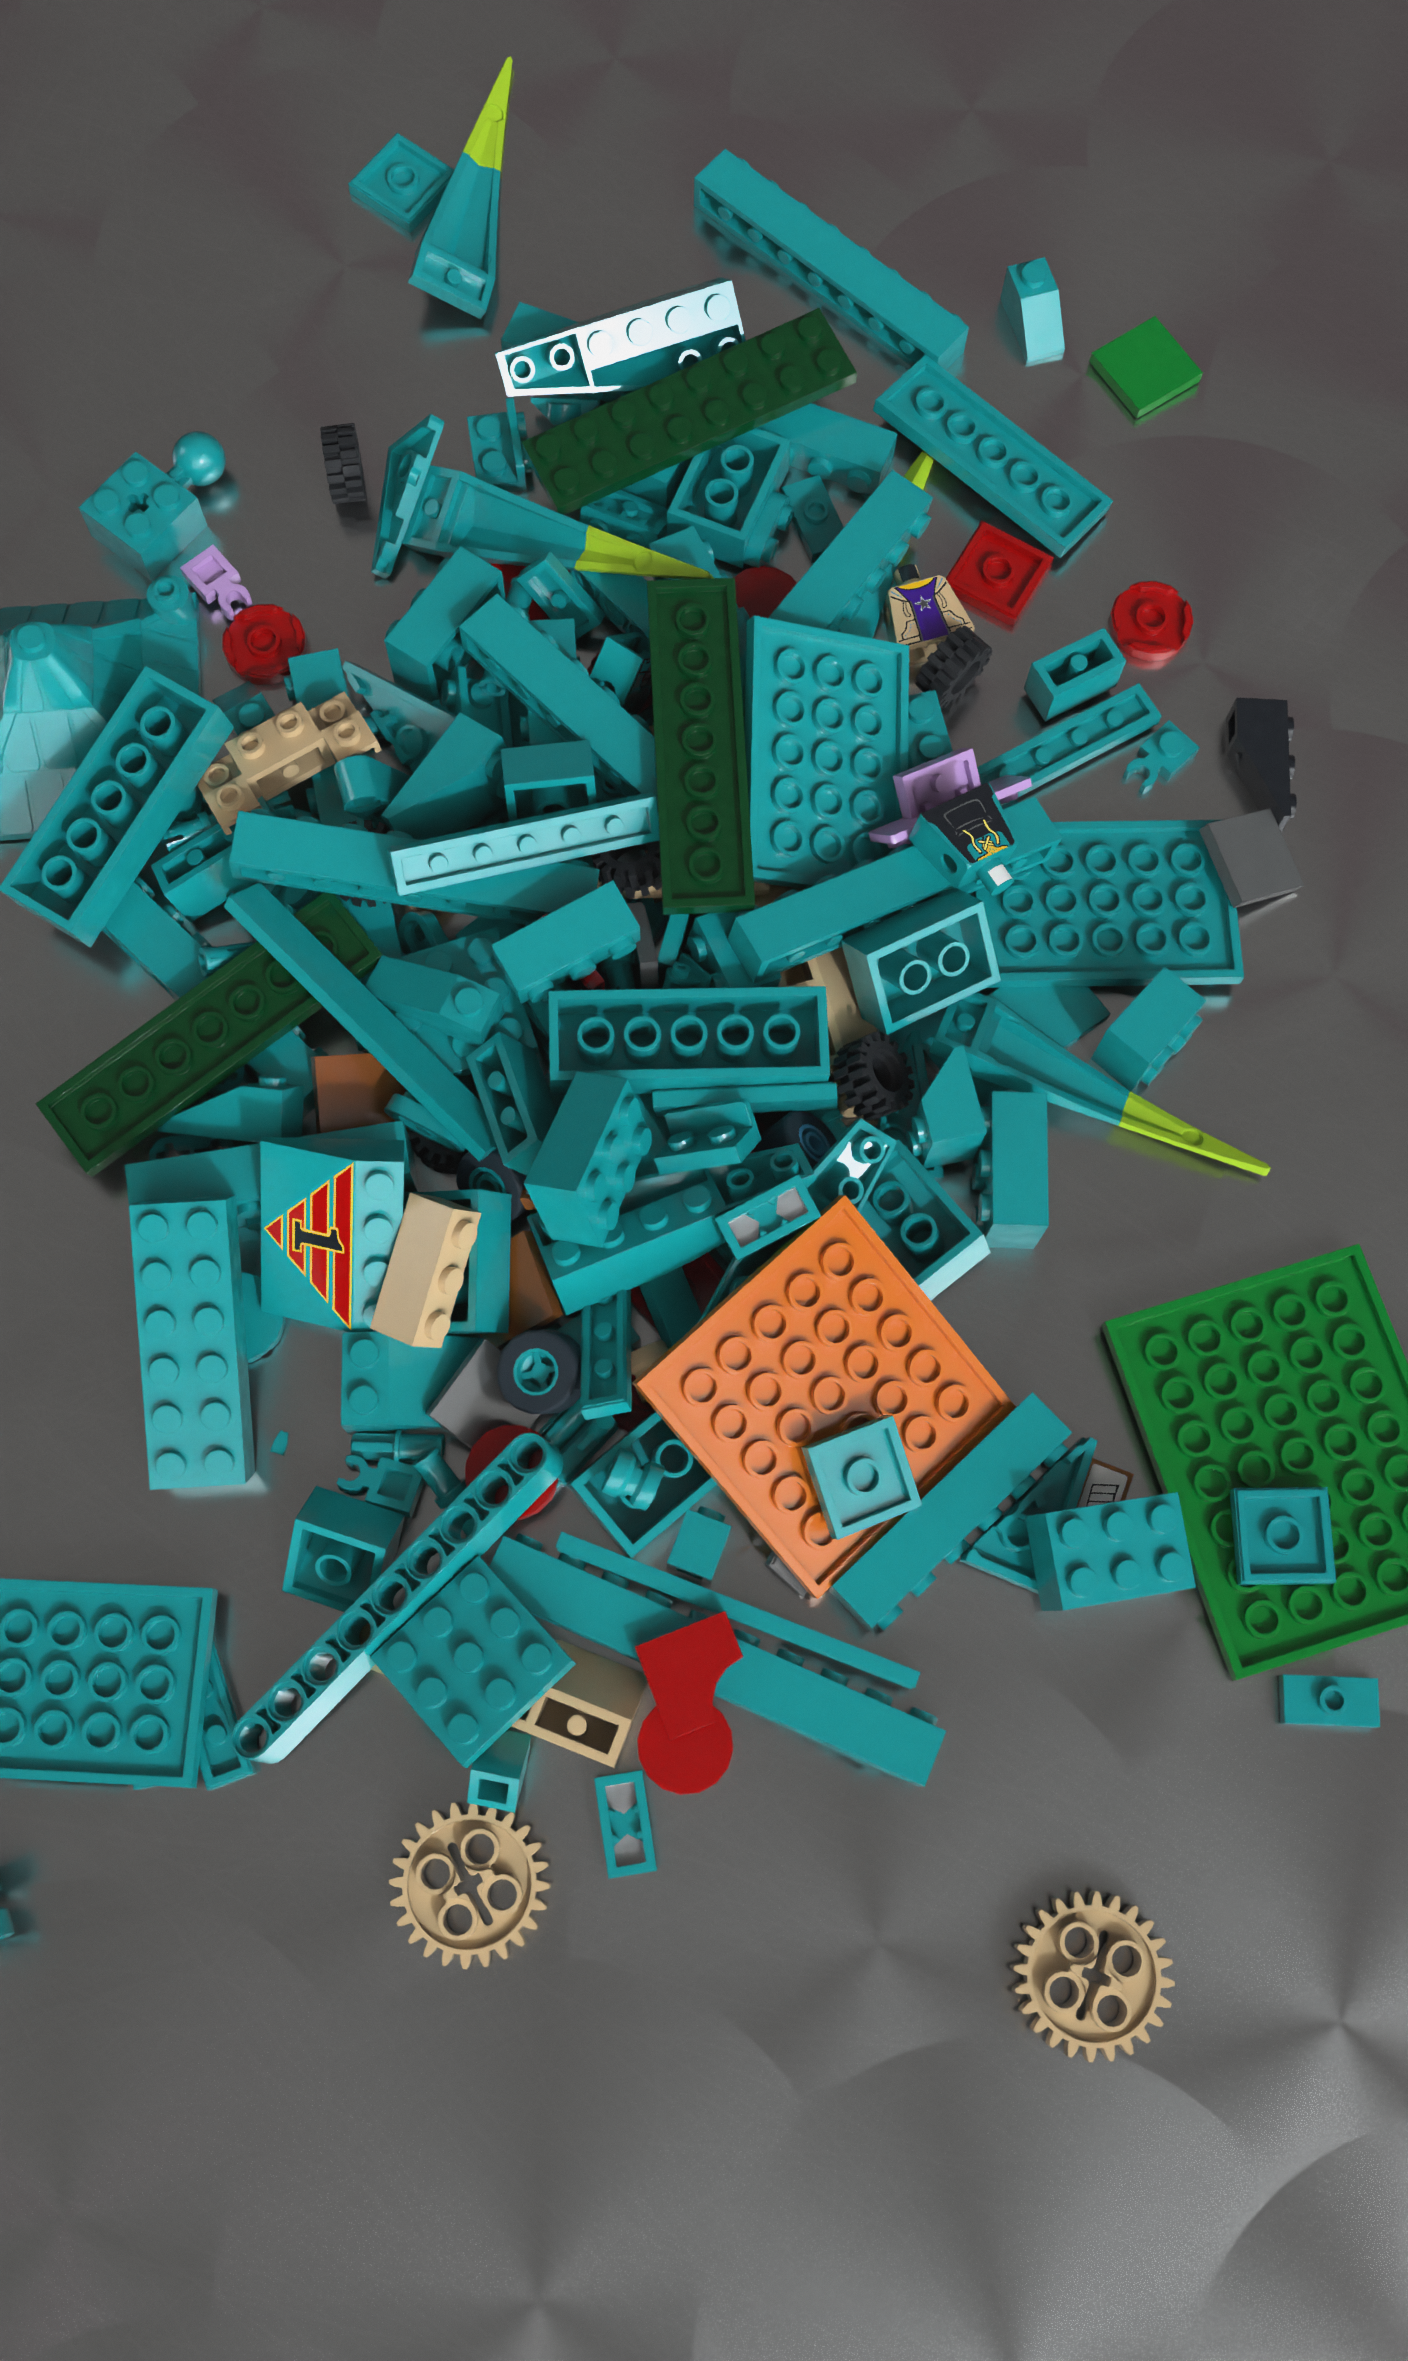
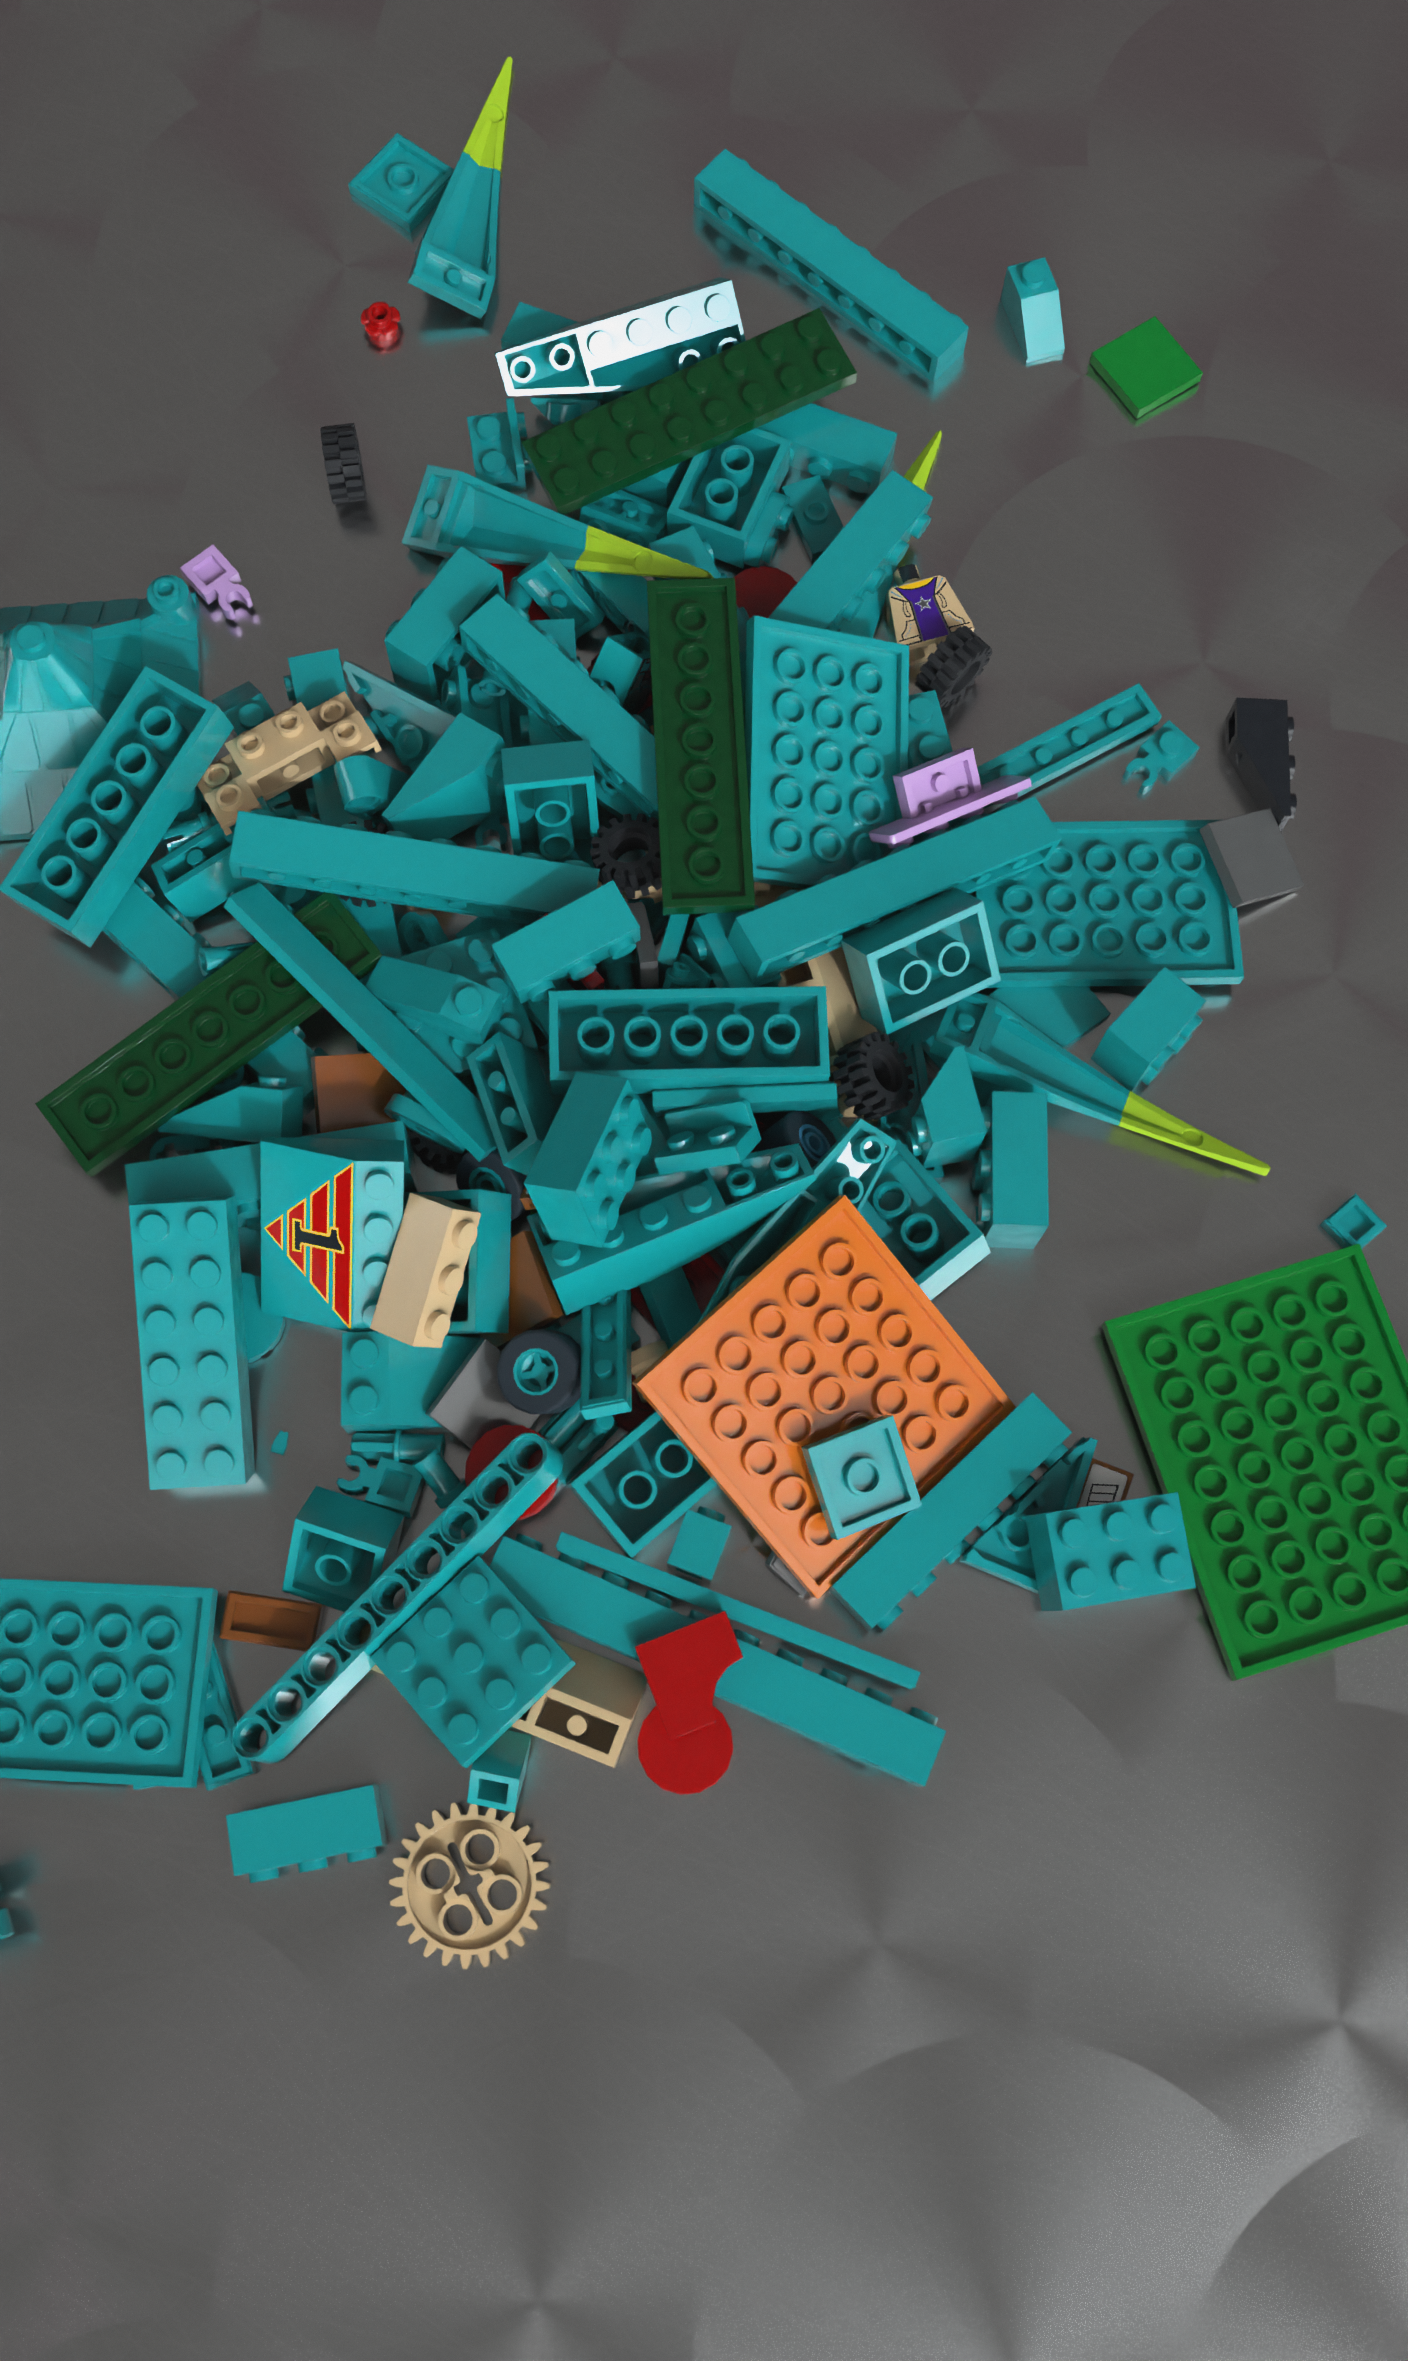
teal brick [78,431,226,582] -> none
red tile [222,604,307,685] -> none
teal wing [371,414,445,579] -> none
plate [387,792,659,896] -> none
teal piece [594,1770,657,1879] -> none
teal wheel [601,1447,665,1511] -> none
teal piece [715,1174,821,1261] -> none
teal plate [873,354,1113,558] -> none
torso [908,782,1018,896] -> none
red tile [946,520,1054,627] -> none
tan gear [1010,1890,1175,2063] -> none
teal brick [1024,628,1126,721] -> none
red tile [1108,581,1193,661] -> none
teal tile [1230,1487,1336,1585] -> none
teal plate [1279,1674,1380,1728] -> none
none -> dark orange tile [219,1590,325,1652]
none -> teal brick [226,1785,388,1883]
none -> red plate [361,302,400,342]
none -> teal tile [1320,1193,1387,1249]

